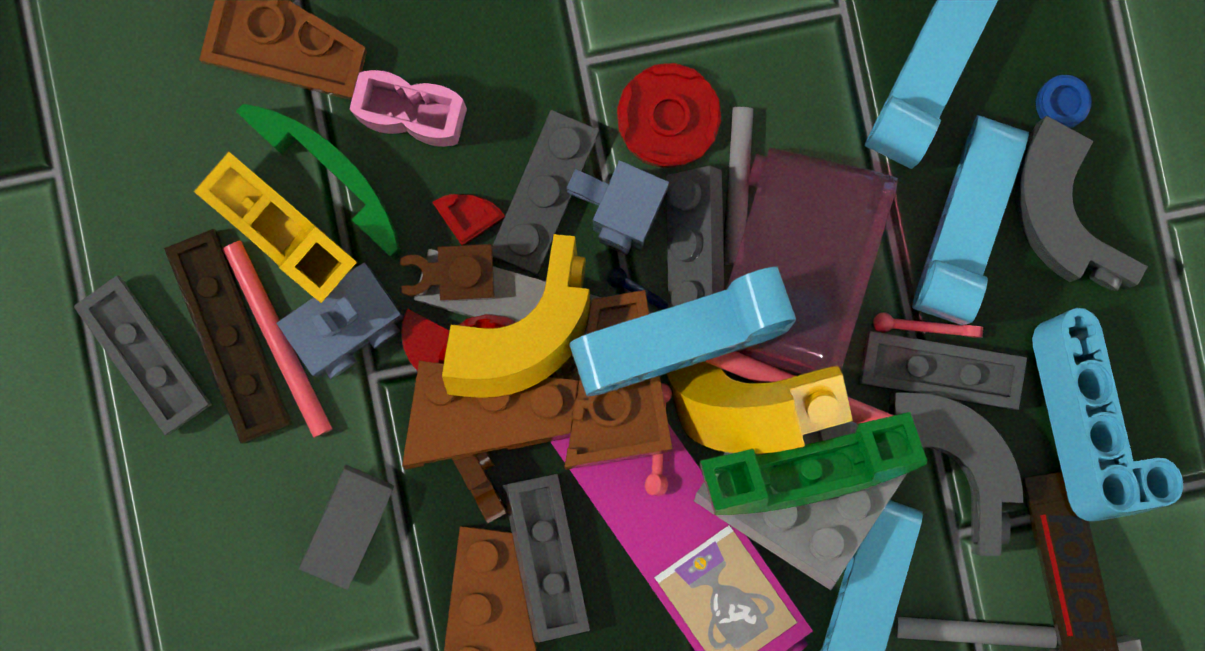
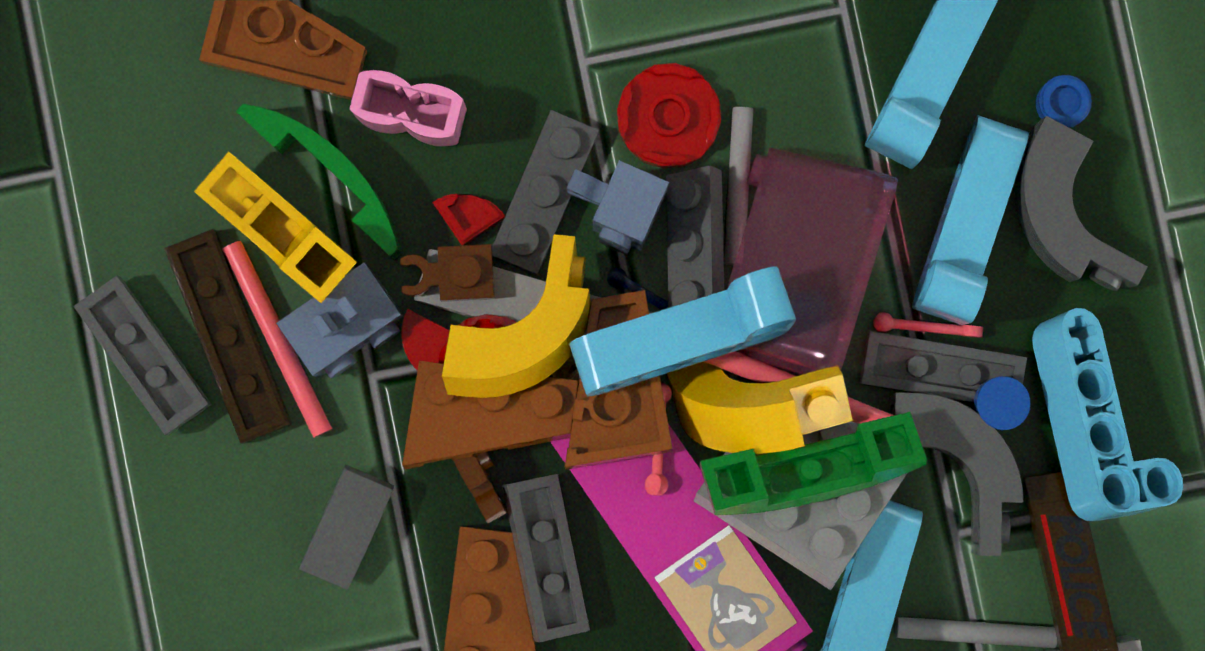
none -> blue tile [974,376,1030,430]

